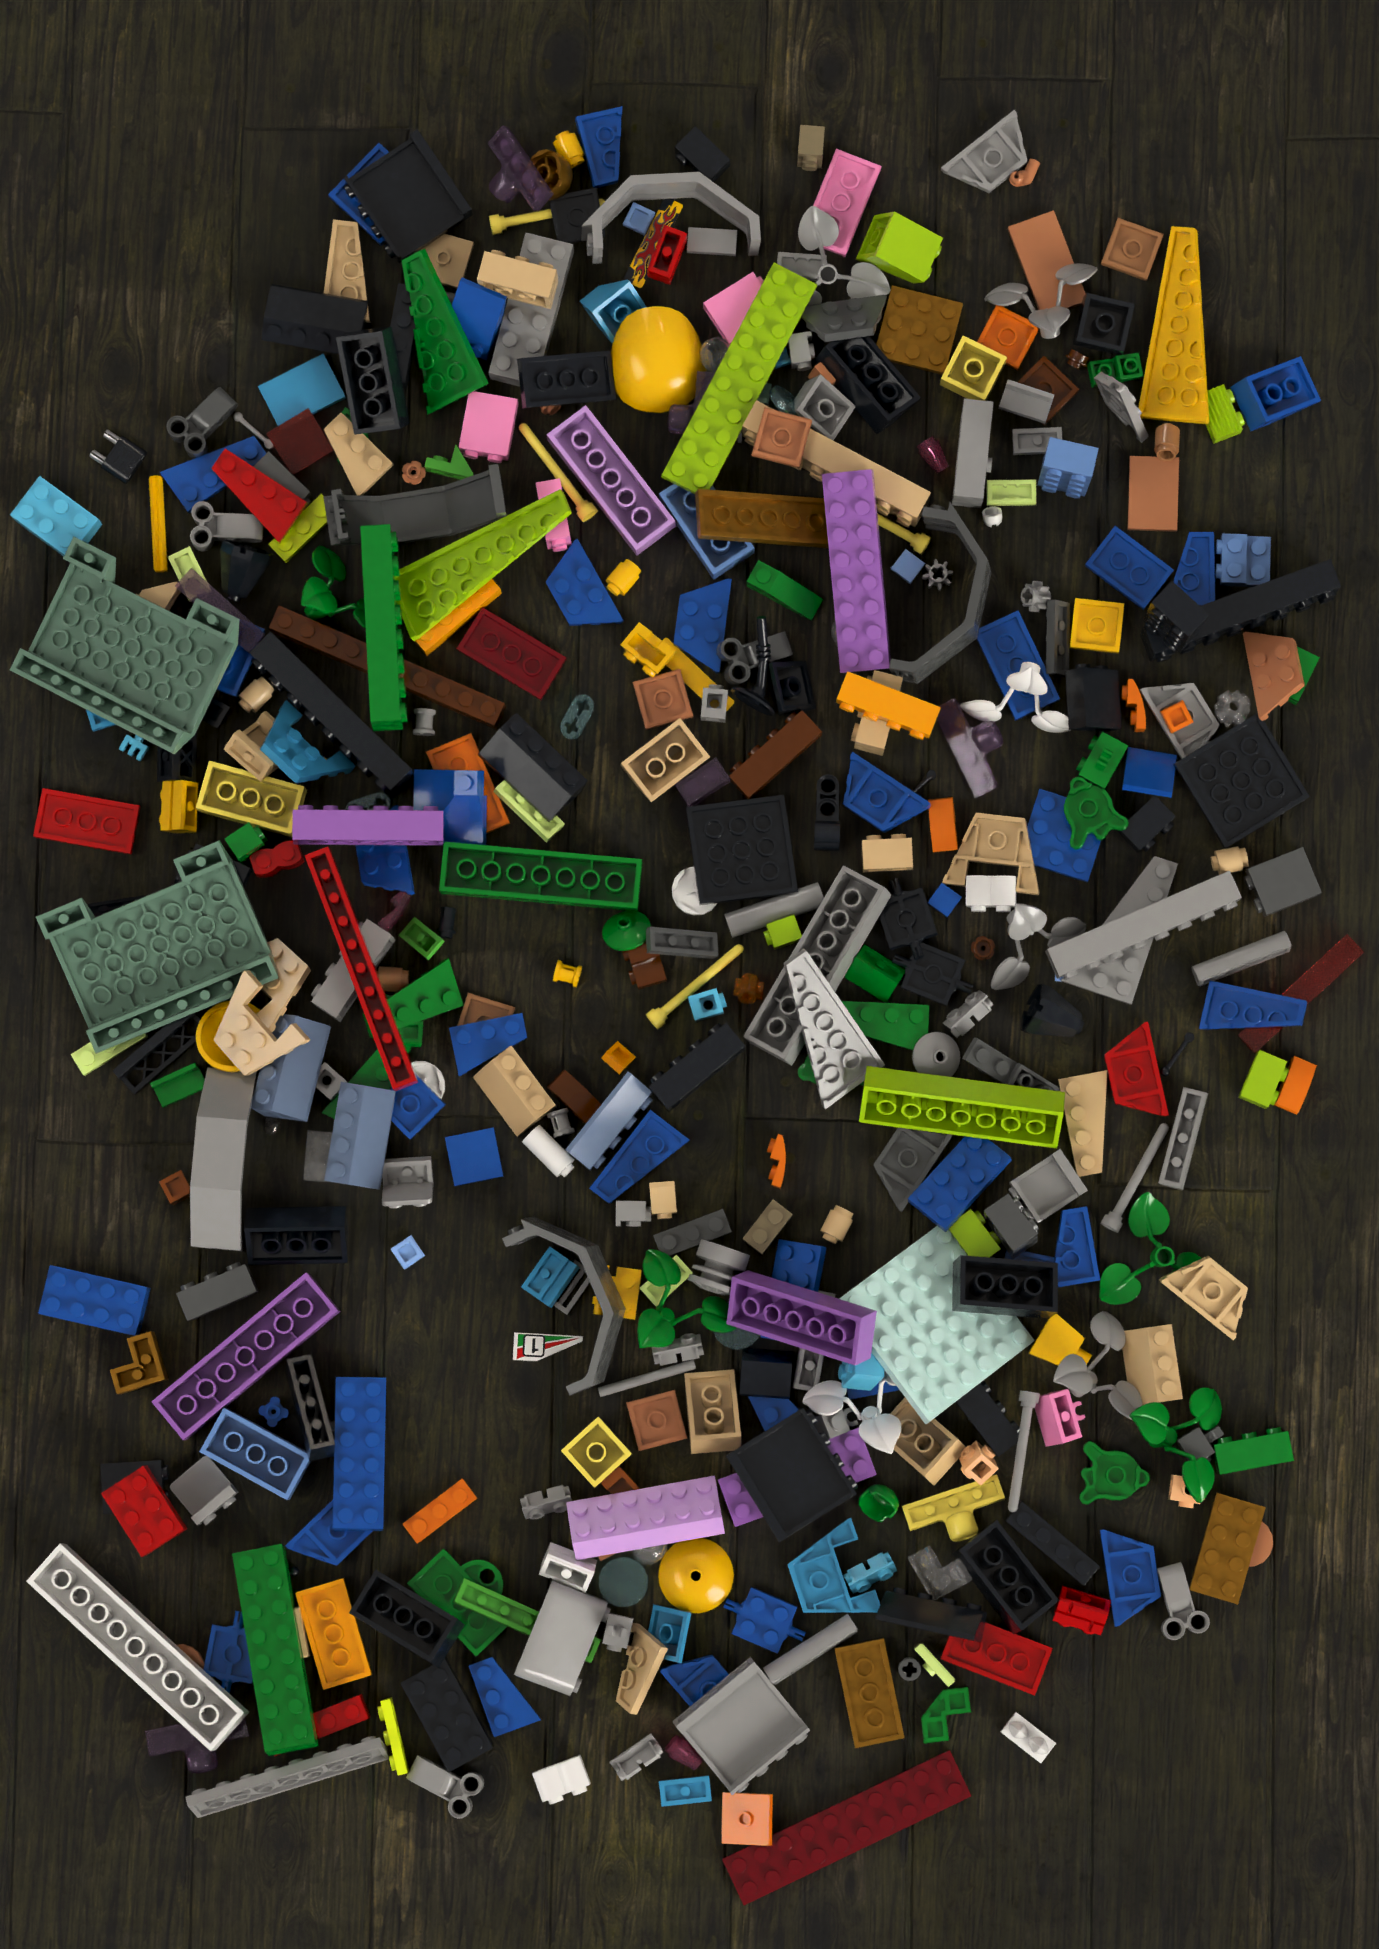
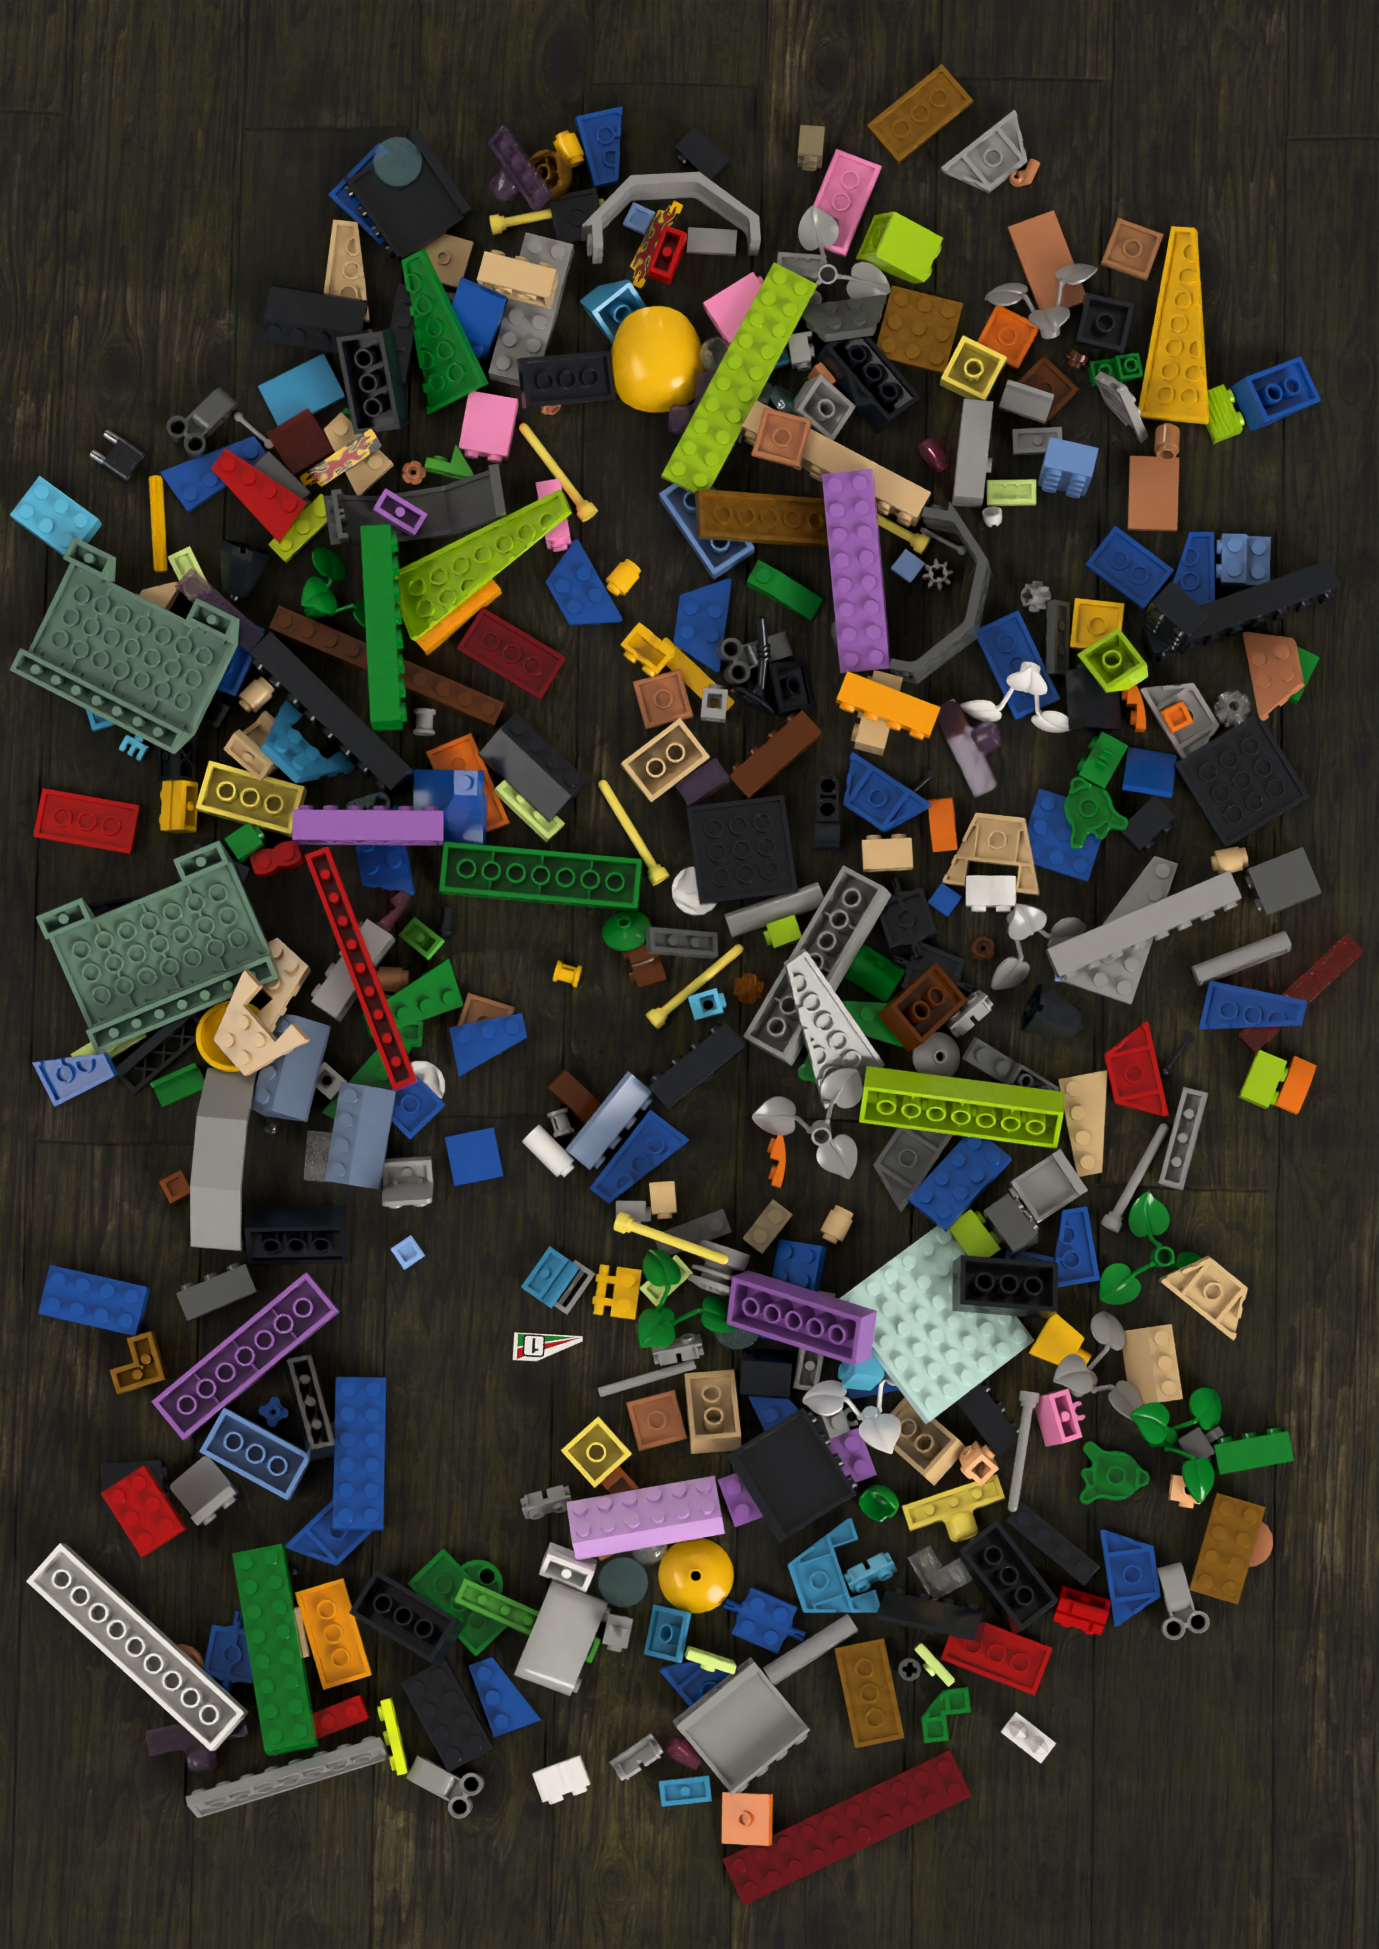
light grey piece [190,501,263,552] -> none
orange plate [403,1478,478,1544] -> none
tan slope [473,1046,557,1137] -> none
dark grey panel [502,1217,626,1396] -> none
lavender brick [547,405,676,555] -> none
clear light blue beam [560,694,594,740] -> none
light orange plate [601,1041,636,1075] -> none
tan wing [616,1623,668,1715] -> none
none -> wing [32,1052,118,1107]
none -> sticker [300,429,381,494]
none -> medium lavender brick [372,488,428,538]
none -> clear light blue tile [373,137,422,187]
none -> light yellow piece [598,780,670,886]
none -> light yellow piece [614,1212,729,1265]
none -> yellowish green plate [684,1646,737,1675]
none -> light grey plant [752,1068,863,1179]
none -> pearl gold plate [867,64,973,164]
none -> reddish brown slope [877,962,968,1052]
none -> light grey hinge [920,527,967,555]
none -> lime slope [1077,628,1148,693]

